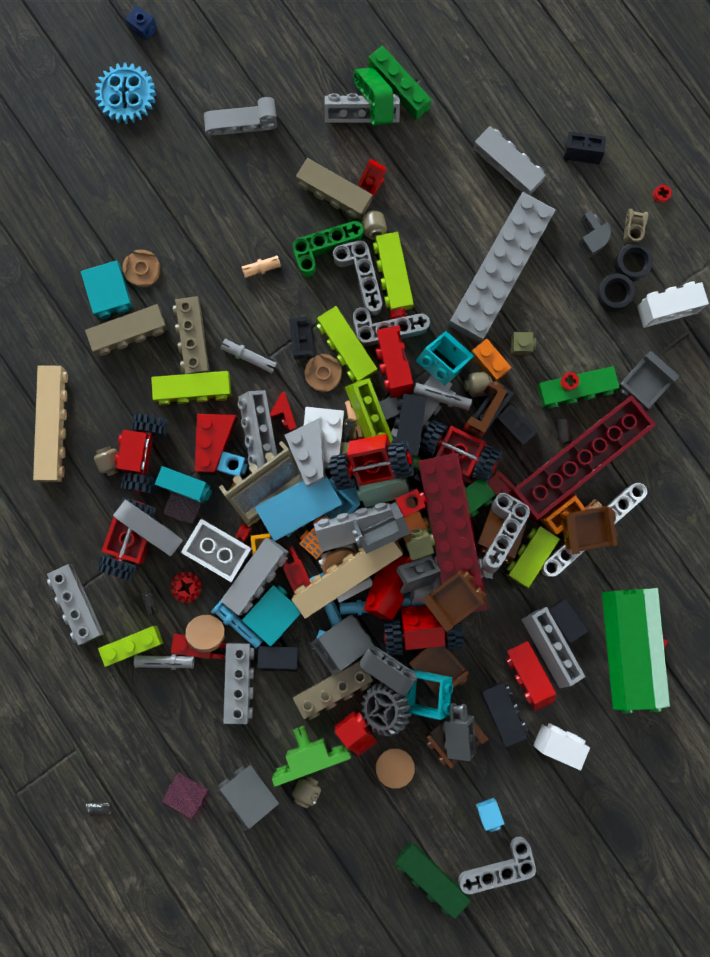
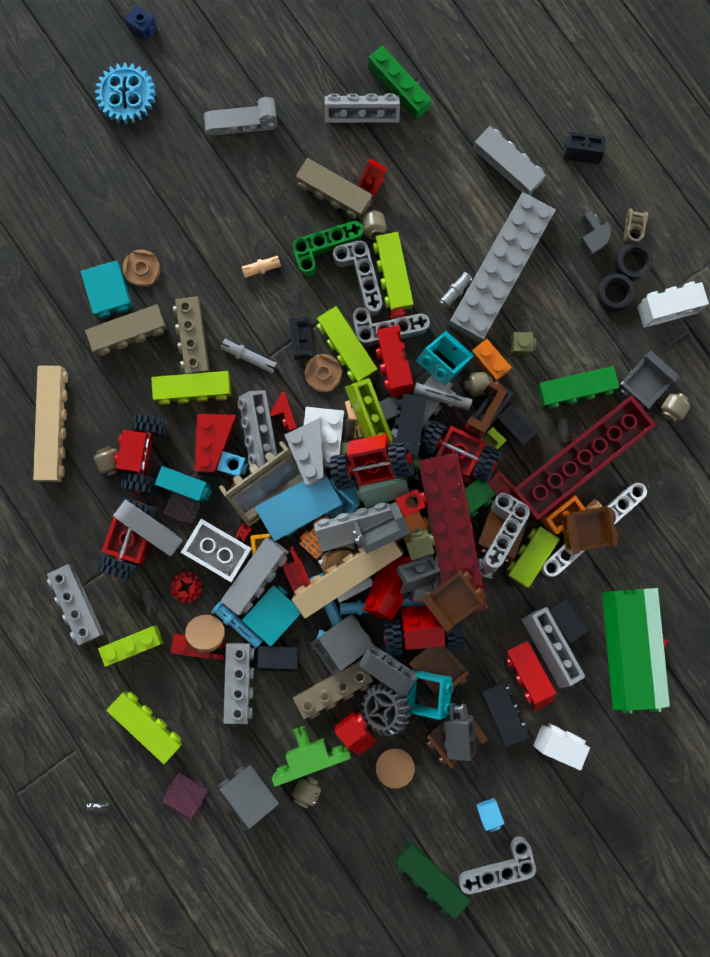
light grey pin [134,654,194,670] -> none
green beam [353,67,394,126] -> none
red bush [560,372,579,391] -> none
red bush [653,185,672,203] -> none
none -> lime brick [106,691,182,764]
none -> light grey pin [440,272,473,308]
none -> lime panel [481,427,506,449]
none -> dark tan head [661,393,690,422]

